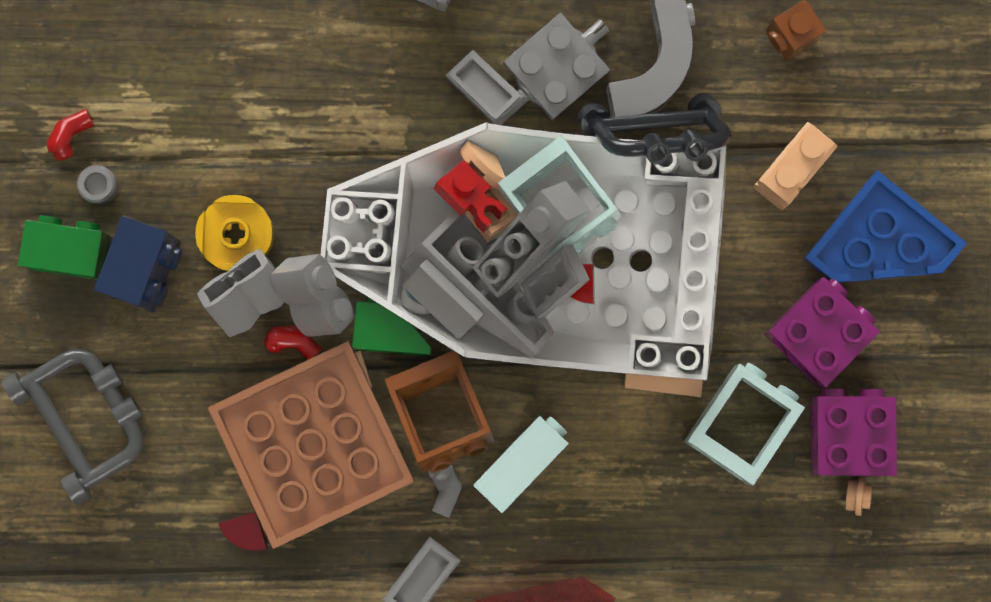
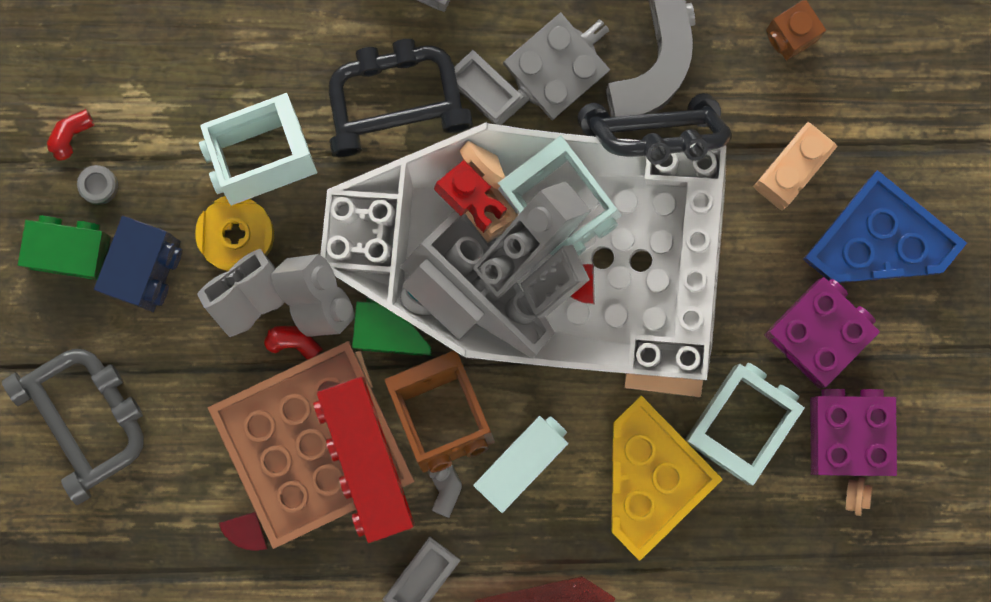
none -> light aqua window [199,93,317,206]
none -> red brick [313,376,415,543]
none -> black bar [328,39,473,158]
none -> yellow plate [611,395,723,561]

